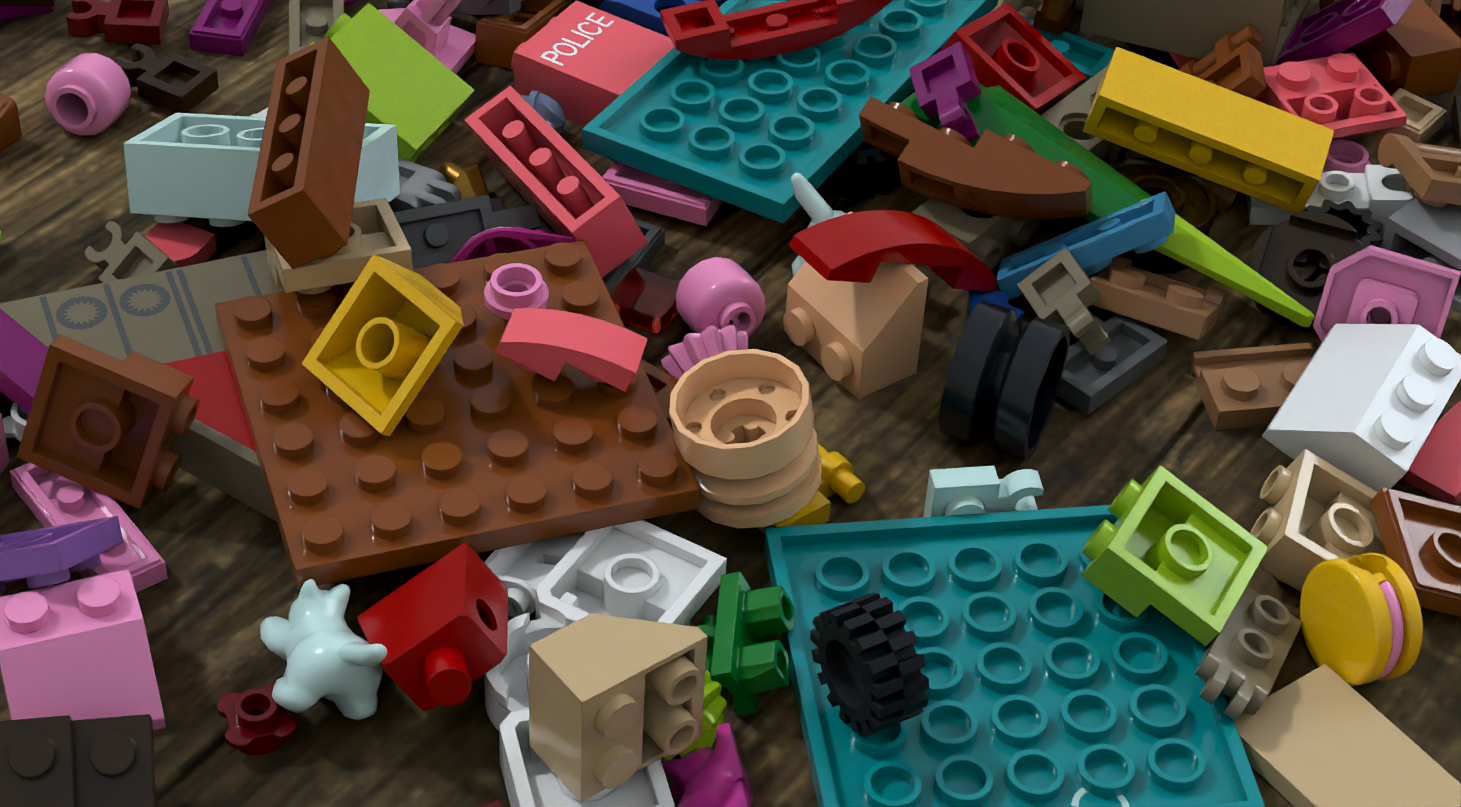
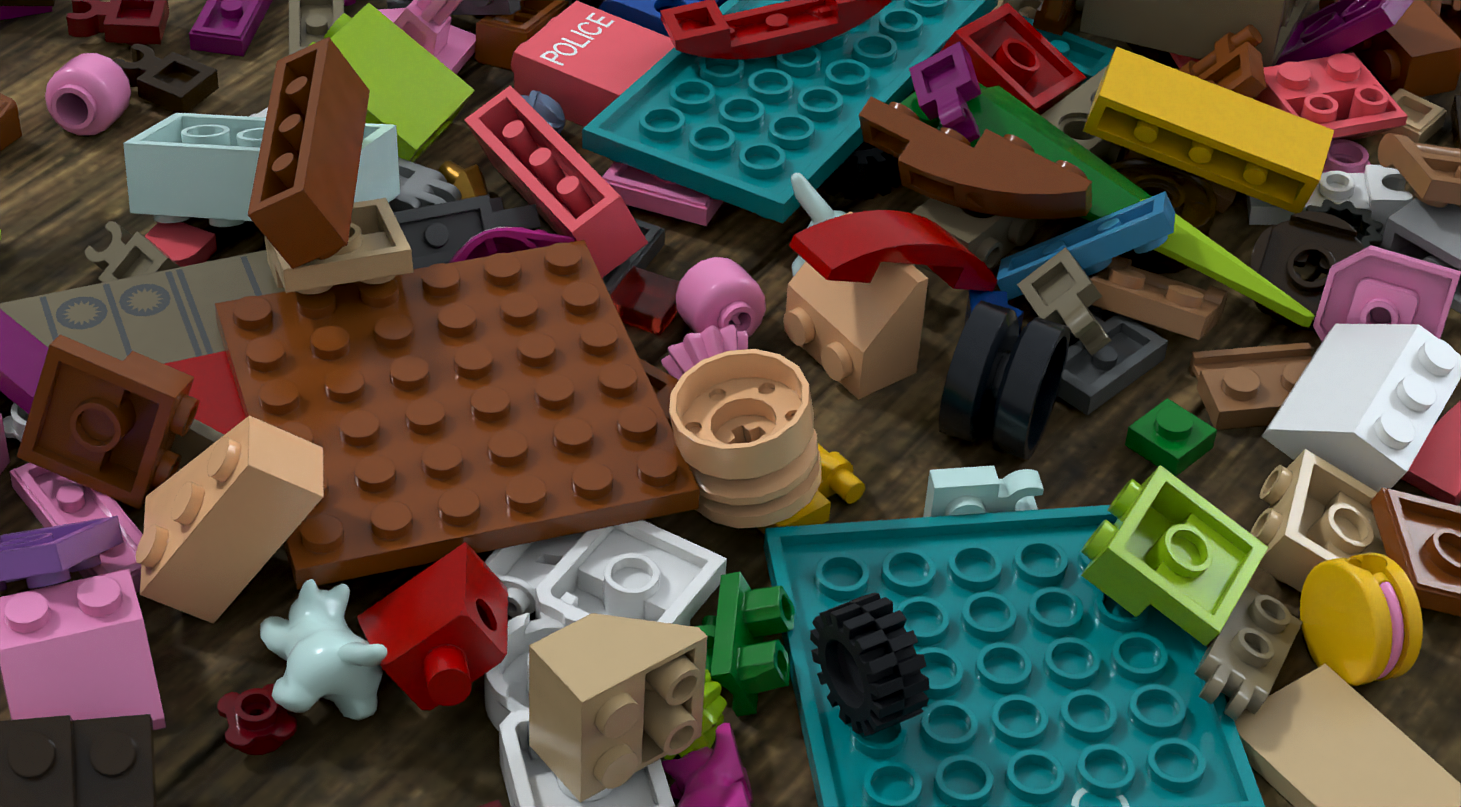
yellow slope [301,254,464,437] -> none
bright pink plate [484,263,549,320] -> none
coral slope [495,308,648,392] -> none
none -> light nougat wedge [136,415,324,624]
none -> green plate [1125,398,1217,477]

